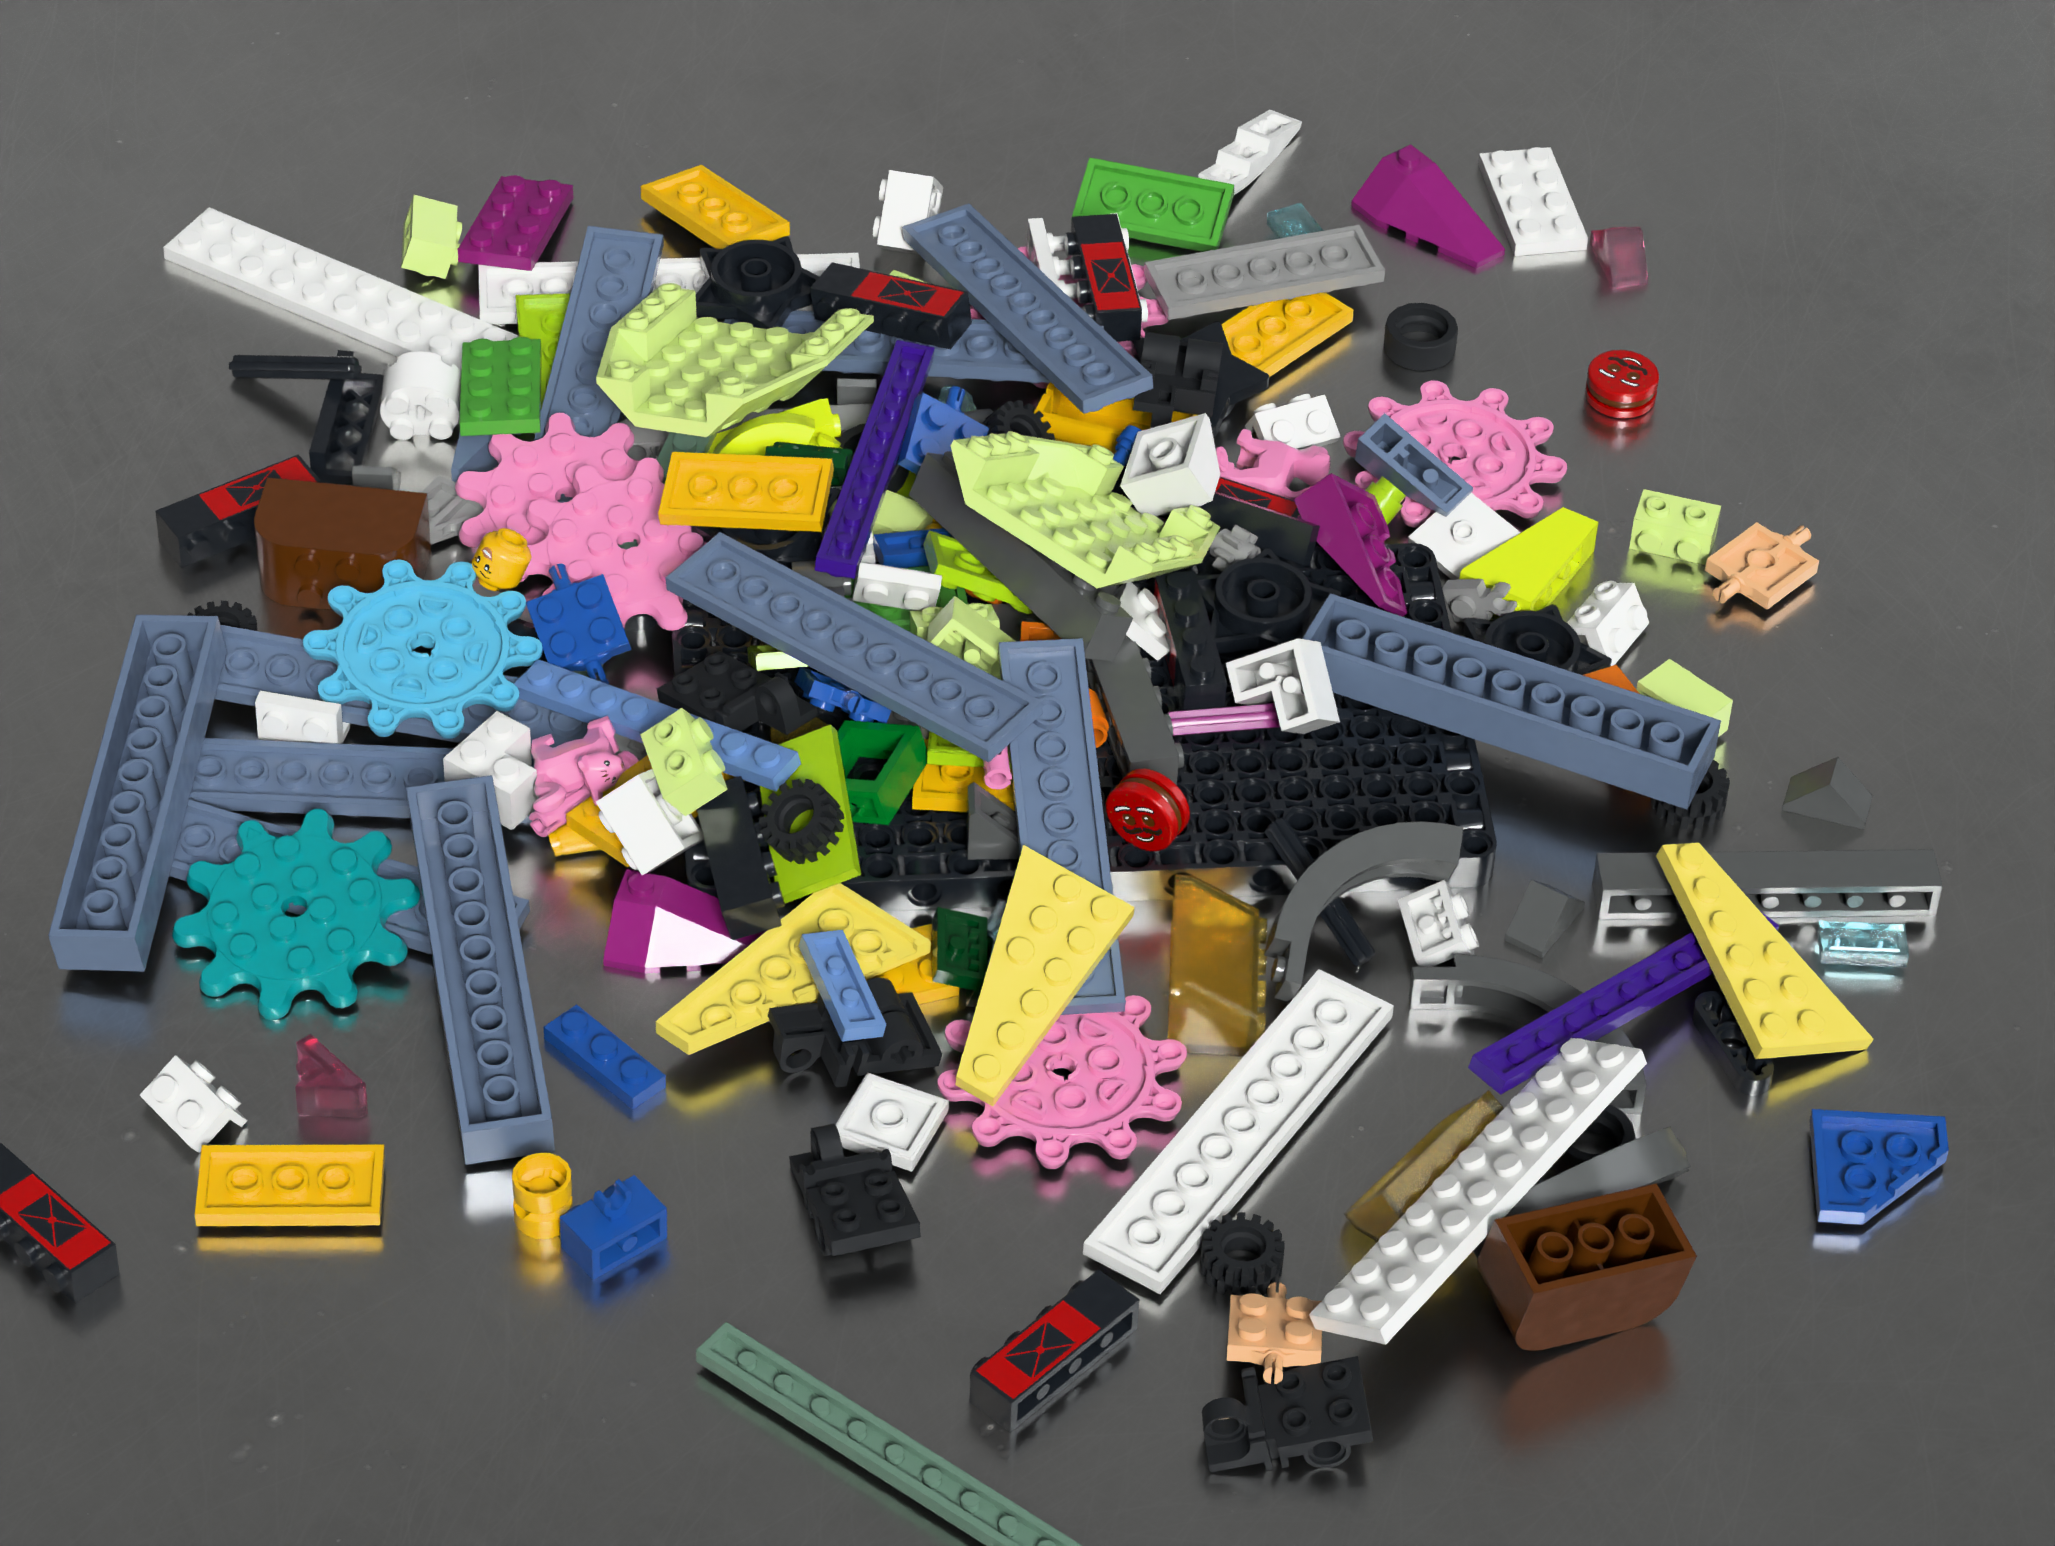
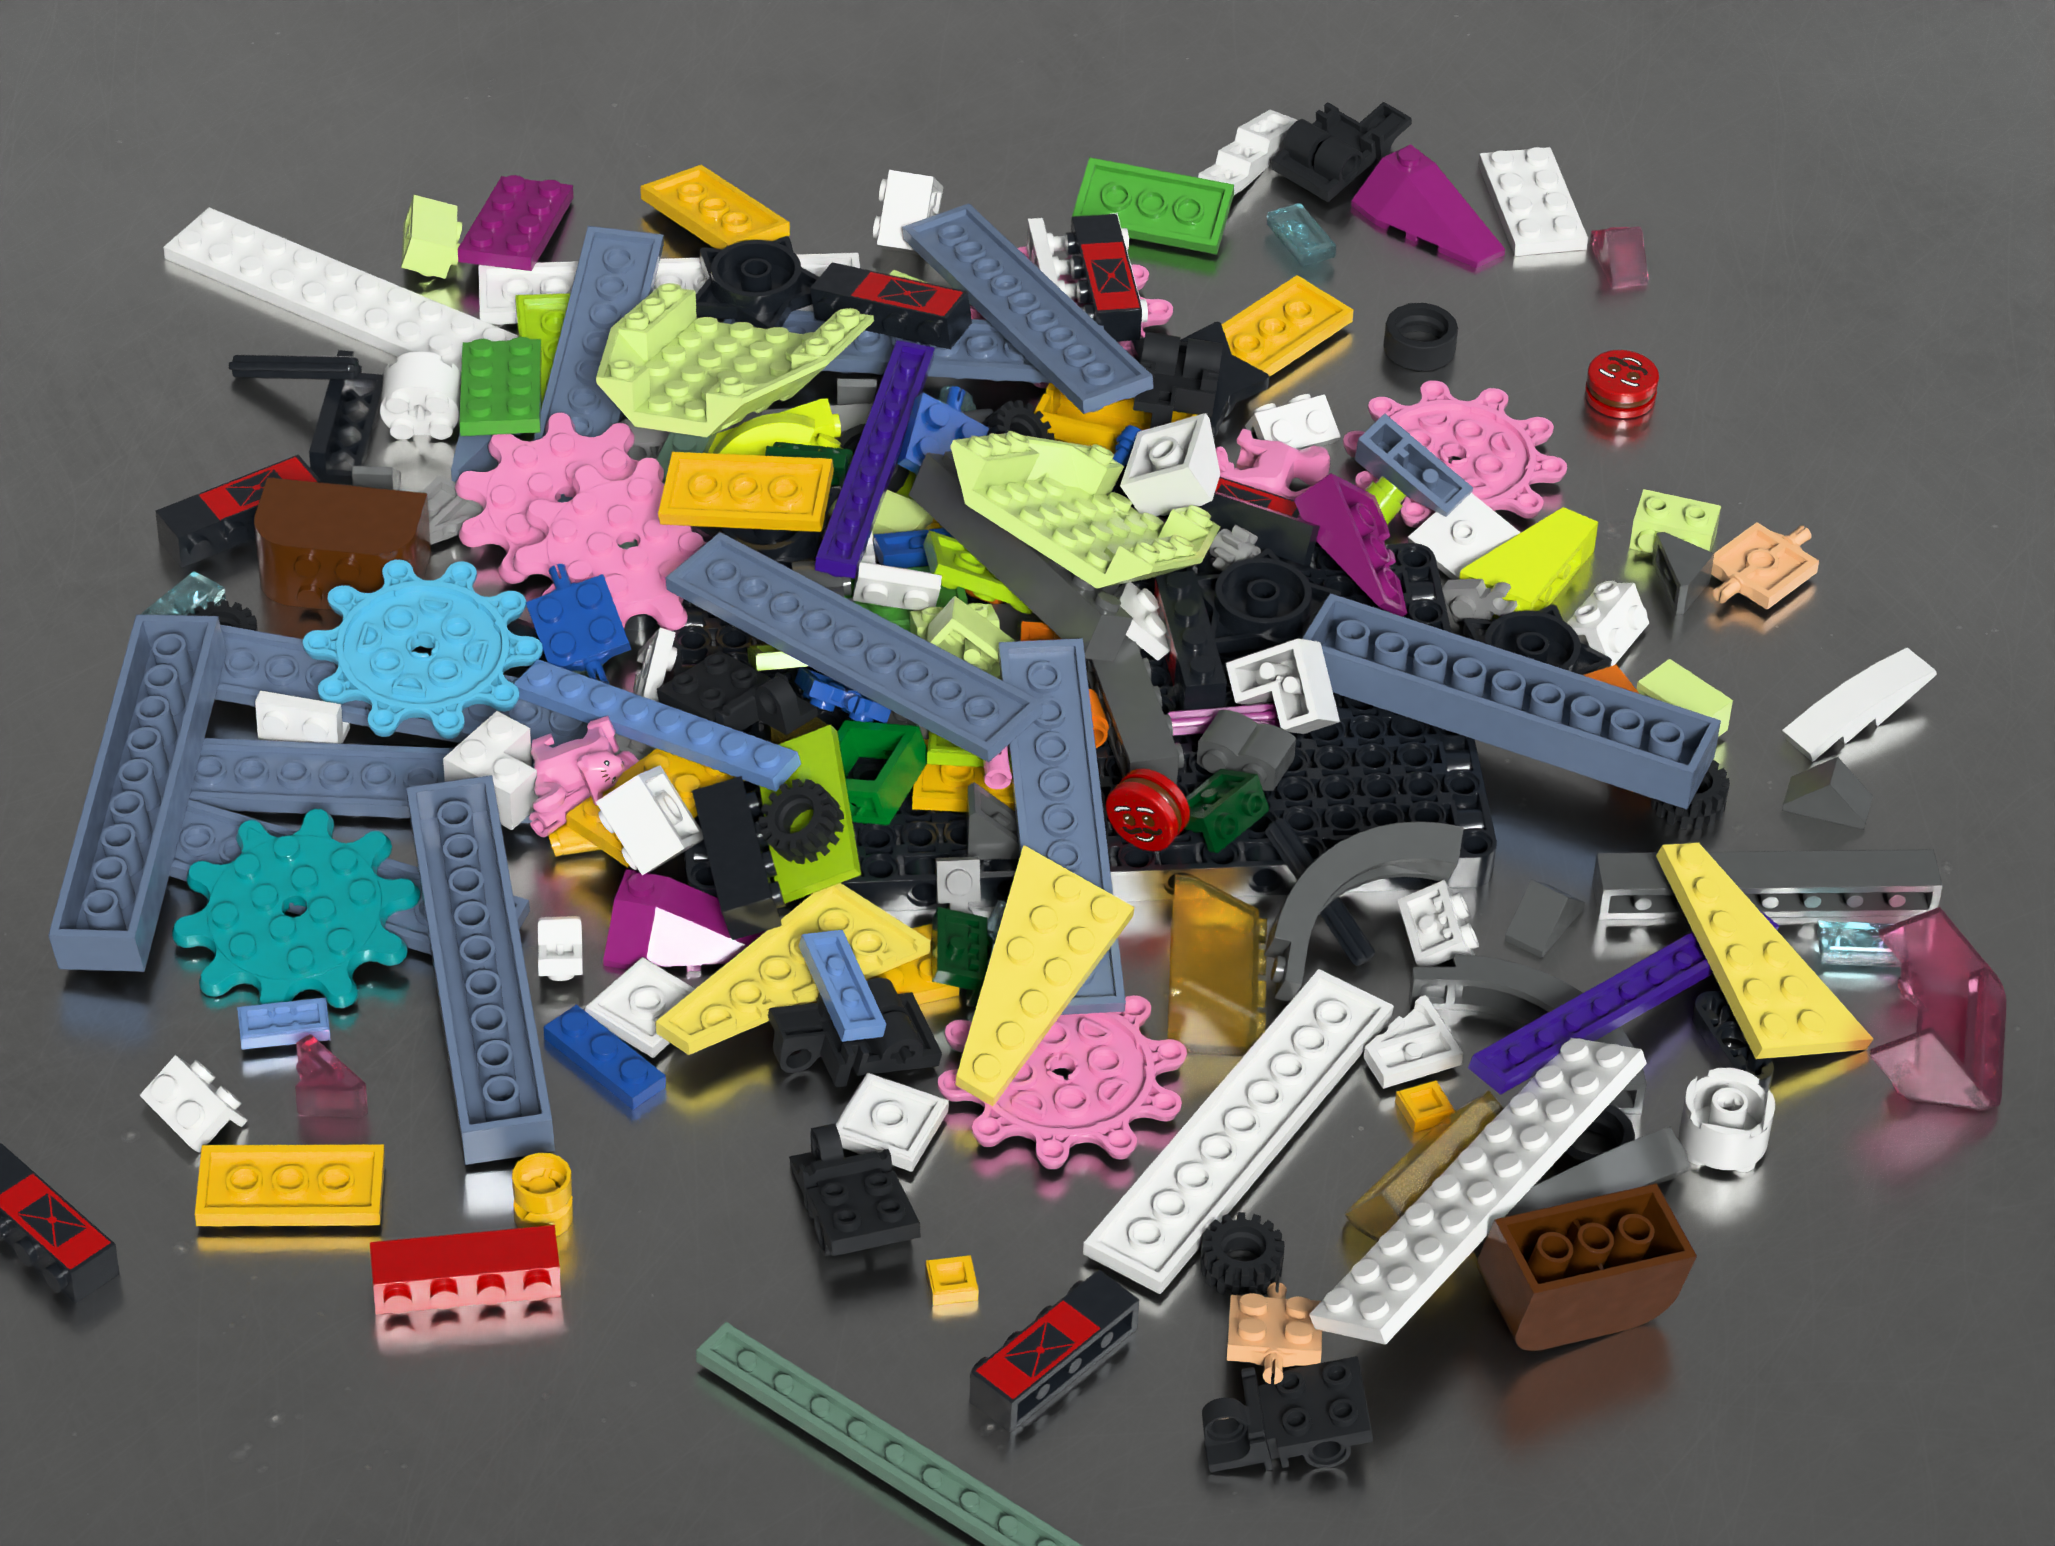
yellow head [471,528,532,591] -> none
blue brick [560,1175,668,1280] -> none
yellowish green brick [640,708,728,816] -> none
light grey plate [1144,225,1385,320] -> none
blue plate [1809,1109,1949,1225] -> none
none -> clear light blue plate [140,571,226,616]
none -> medium blue plate [237,997,331,1050]
none -> red brick [370,1225,561,1315]
none -> white bracket [538,916,583,981]
none -> white plate [585,957,695,1058]
none -> white wing [633,628,677,702]
none -> yellow tile [925,1255,979,1306]
none -> light grey plate [935,856,981,915]
none -> dark green bracket [1184,769,1269,853]
none -> dark grey brick [1197,710,1296,791]
none -> black plate [1271,102,1412,202]
none -> white wing [1364,995,1464,1089]
none -> yellow tile [1395,1080,1455,1133]
none -> dark grey slope [1652,532,1715,615]
none -> white brick [1679,1068,1775,1173]
none -> white slope [1782,647,1937,762]
none -> clear pink windscreen [1869,907,2007,1112]

